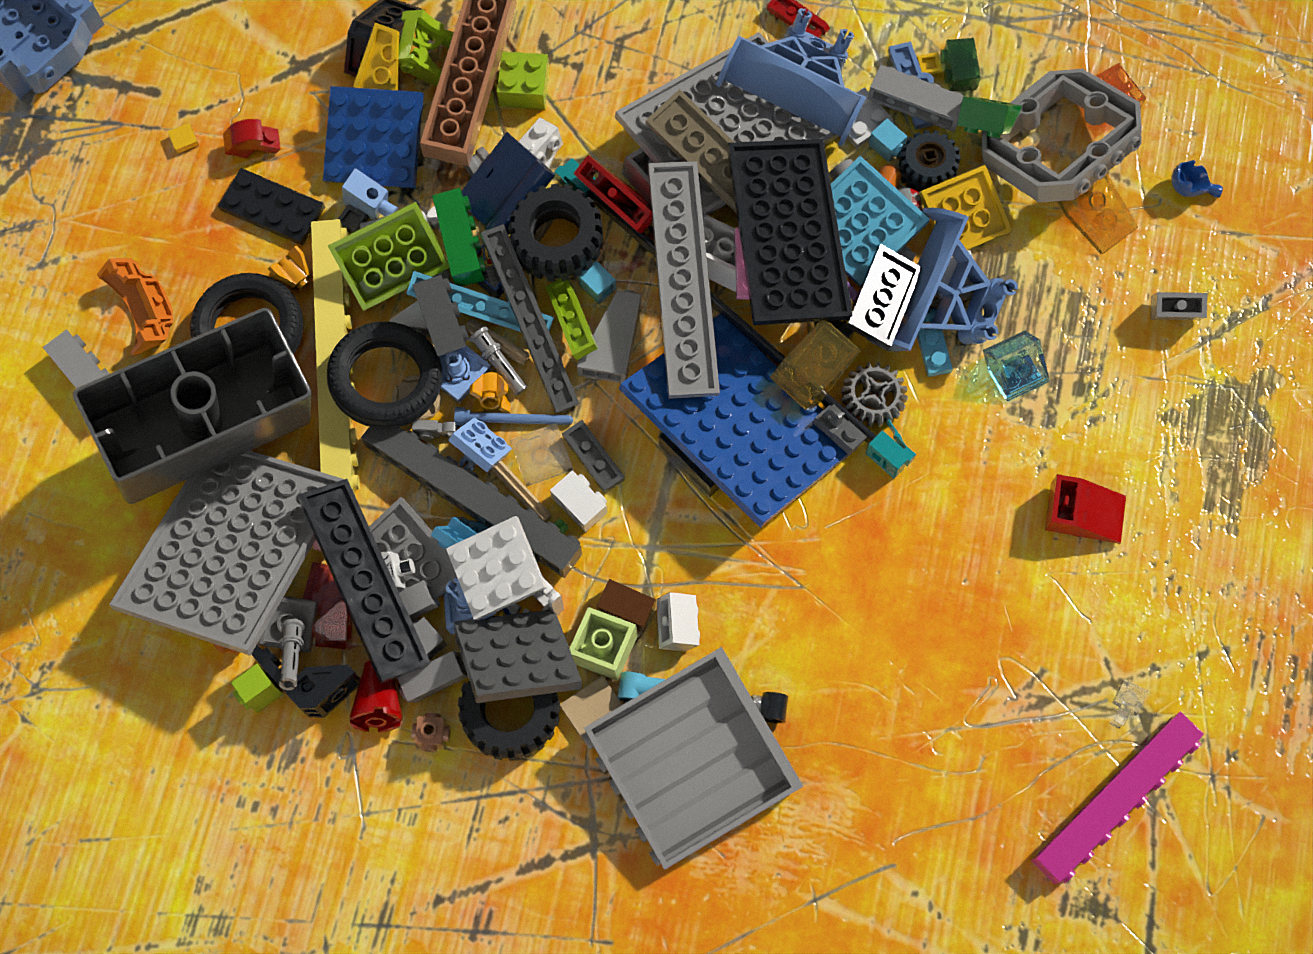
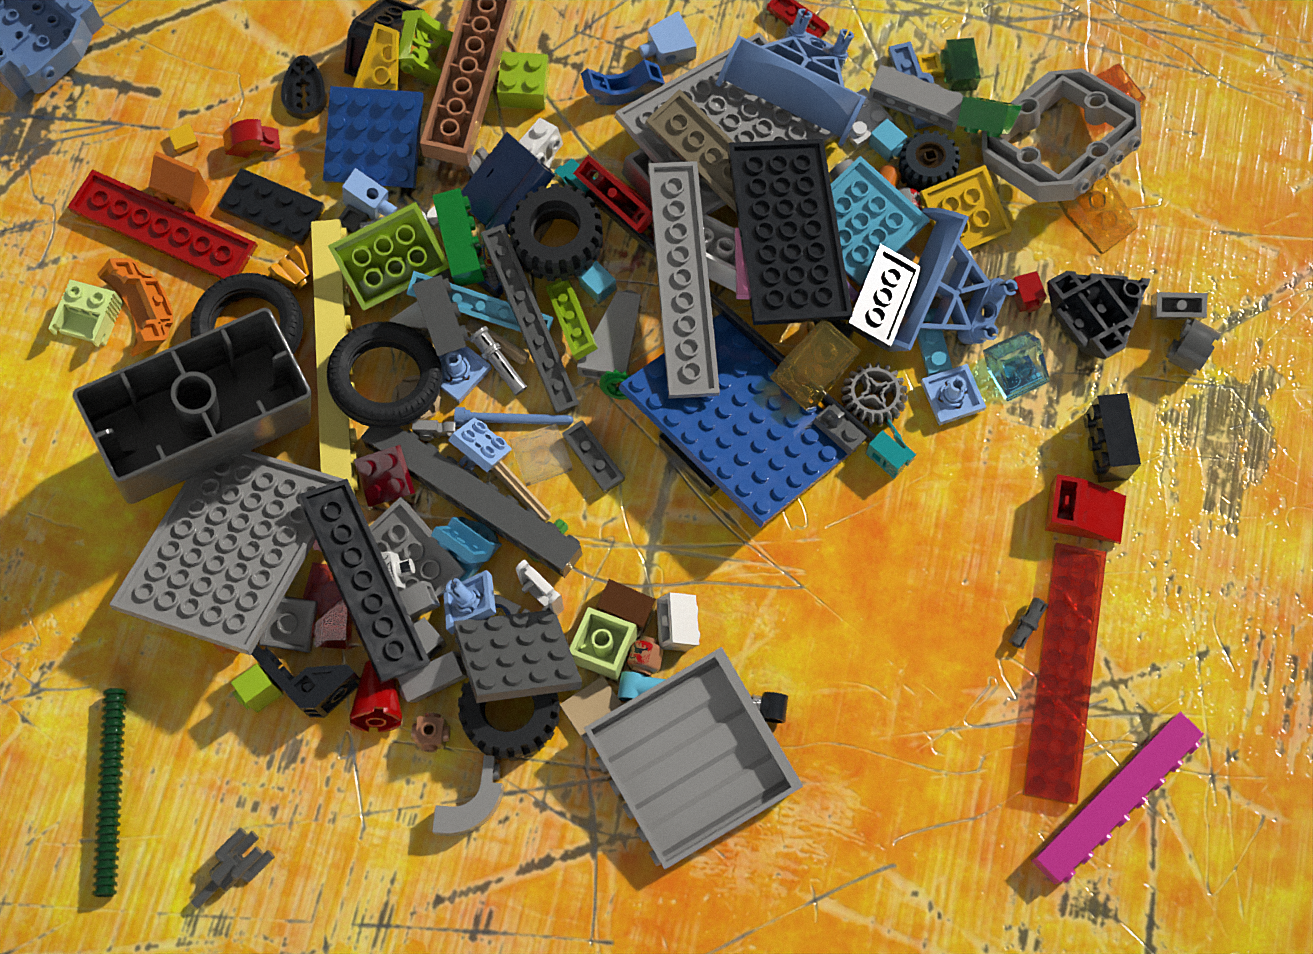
light grey brick [43,330,110,388] -> none
light grey pin [279,619,305,690] -> none
white plate [446,516,547,620] -> none
light orange brick [469,372,511,413] -> none
white brick [550,470,607,532] -> none
clear plate [1110,679,1149,729] -> none
blue hair [1171,160,1223,198] -> none
none -> yellowish green piece [48,279,124,347]
none -> red plate [68,169,258,279]
none -> dark green piece [92,688,127,897]
none -> orange slope [149,151,210,214]
none -> dark grey plant [191,827,275,909]
none -> black piece [281,55,327,120]
none -> dark red plate [354,445,415,507]
none -> light grey arch [432,755,505,836]
none -> blue arch [581,59,665,106]
none -> green gear [599,369,632,400]
none -> nougat head [627,637,664,677]
none -> light blue torso [639,11,697,66]
none -> light blue plate [921,364,986,425]
none -> dark grey pin [1008,597,1048,649]
none -> red brick [1013,271,1047,312]
none -> clear red plate [1022,543,1107,805]
none -> black wedge [1047,271,1151,360]
none -> black brick [1084,393,1141,483]
none -> dark grey brick [1166,318,1221,376]

